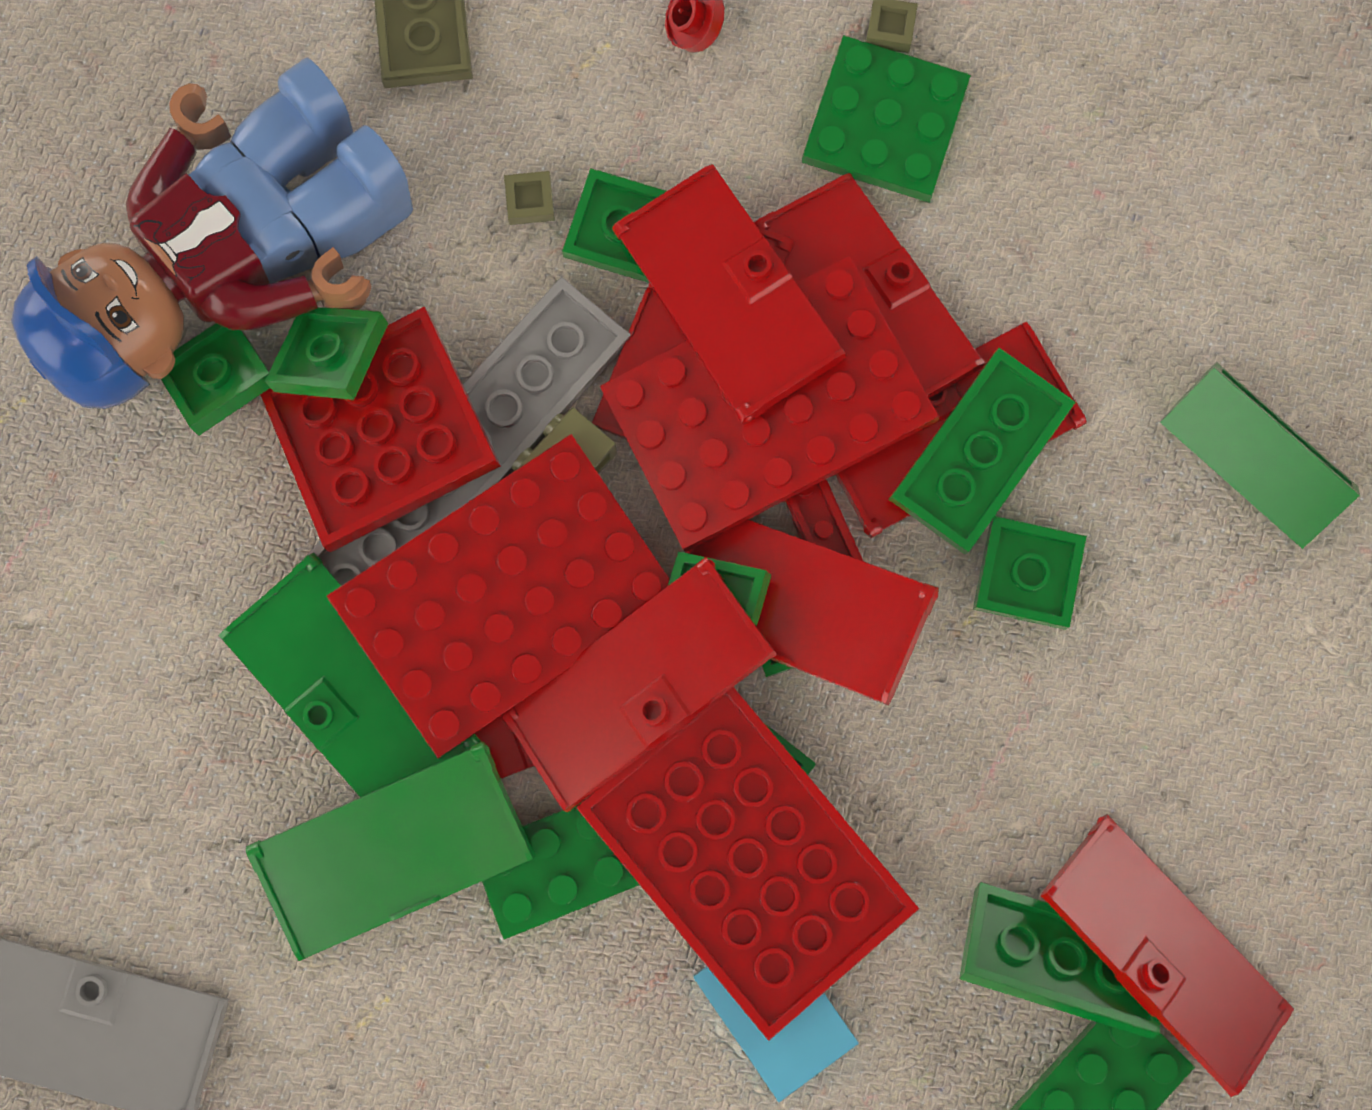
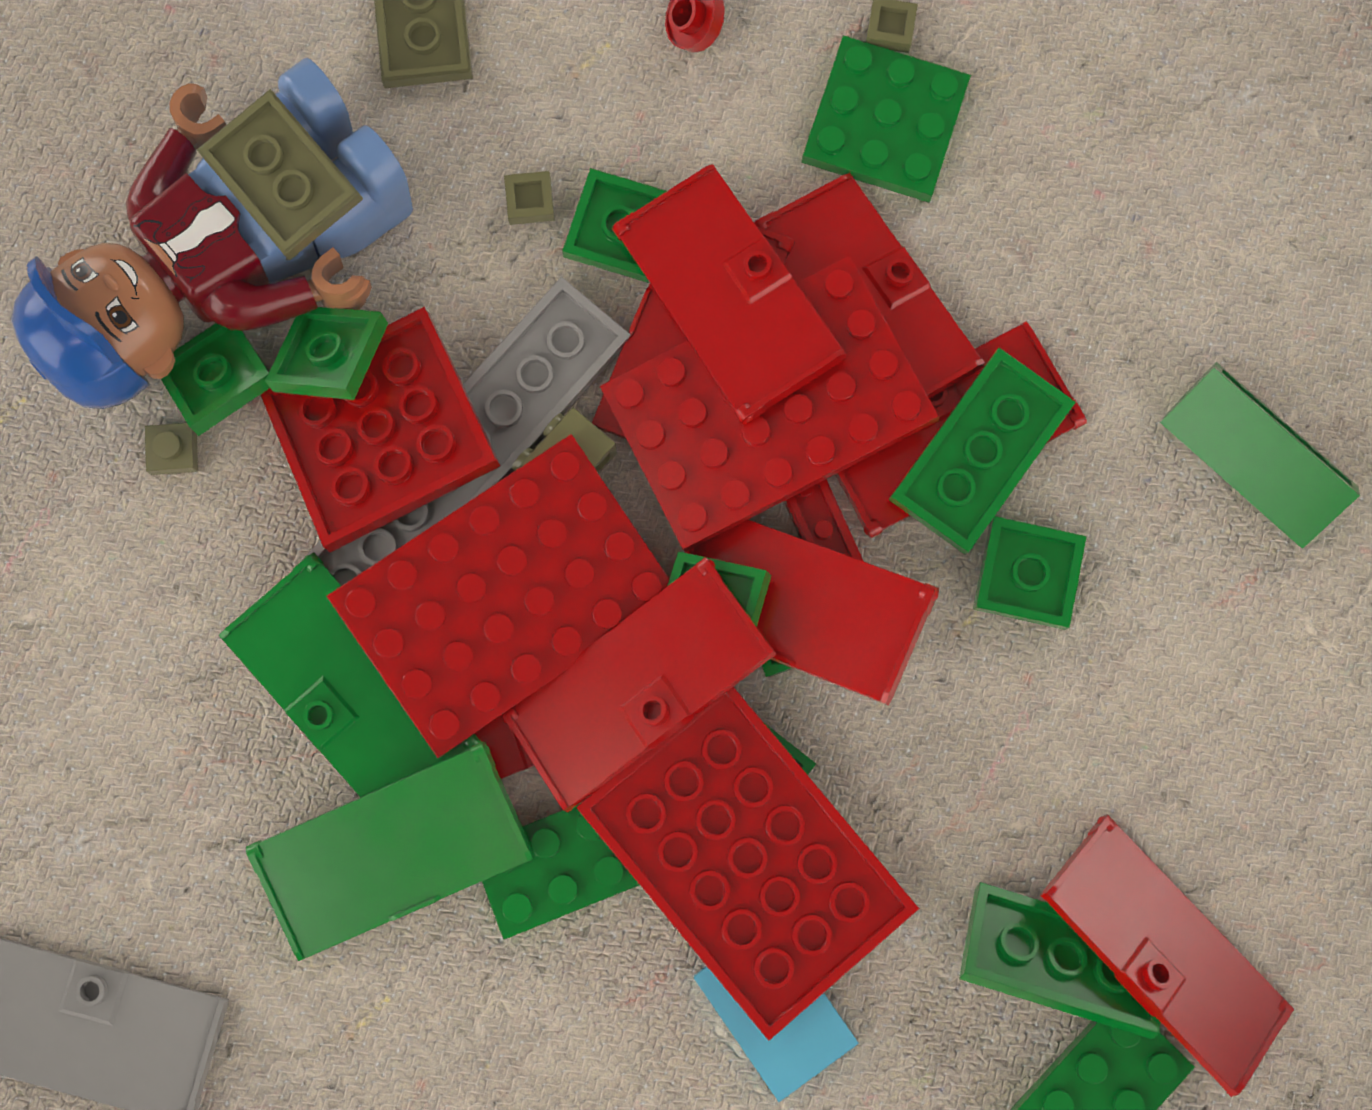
none -> olive plate [145,423,198,475]
none -> olive tile [197,89,363,260]

